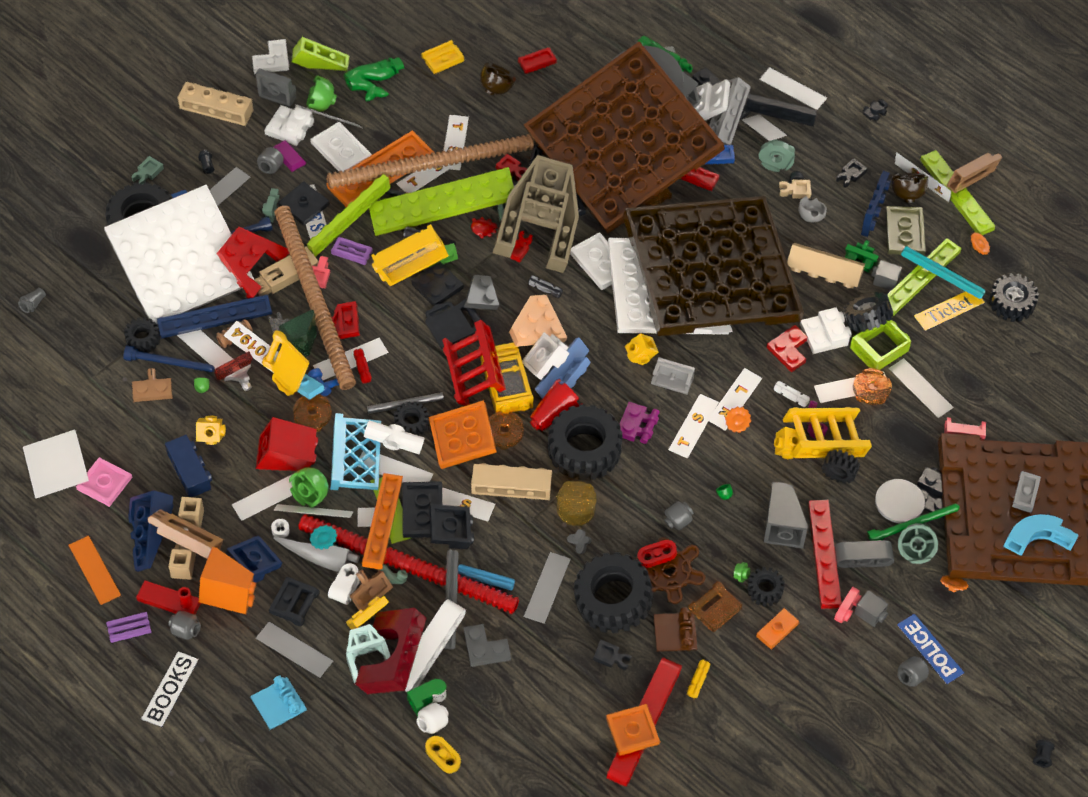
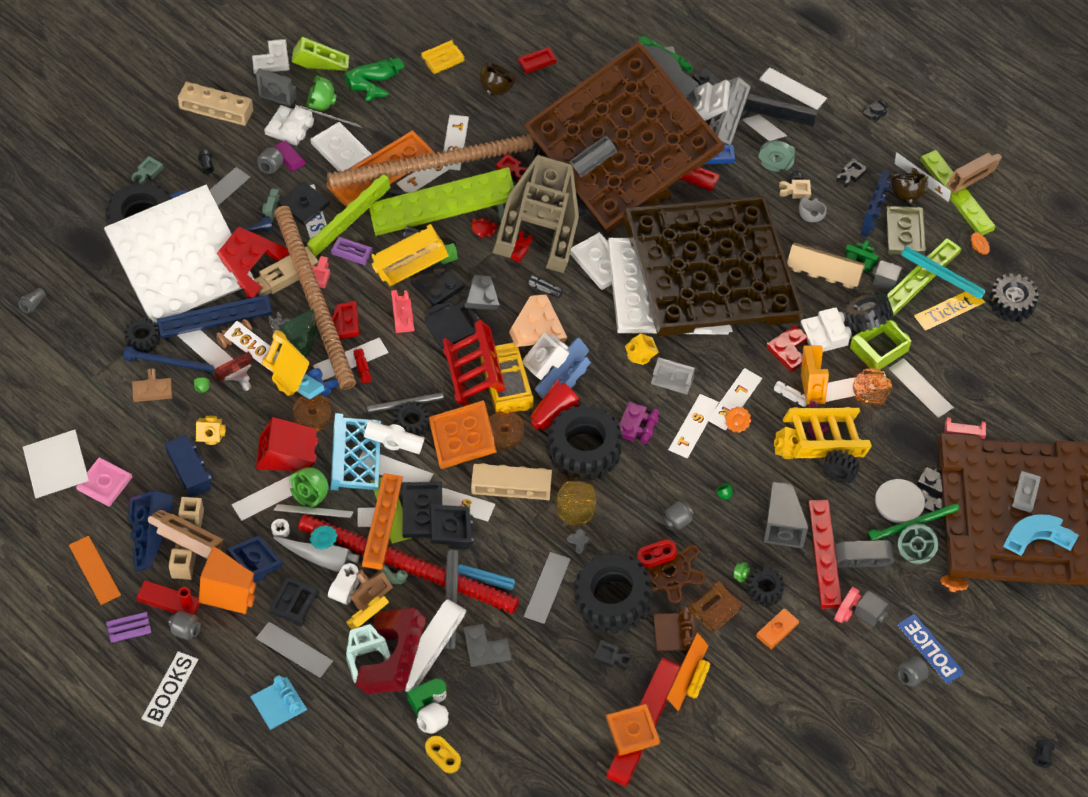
none -> coral hinge [391,290,414,333]
none -> dark grey piece [569,135,617,178]
none -> orange sticker [667,632,709,711]
none -> light orange panel [801,345,829,404]

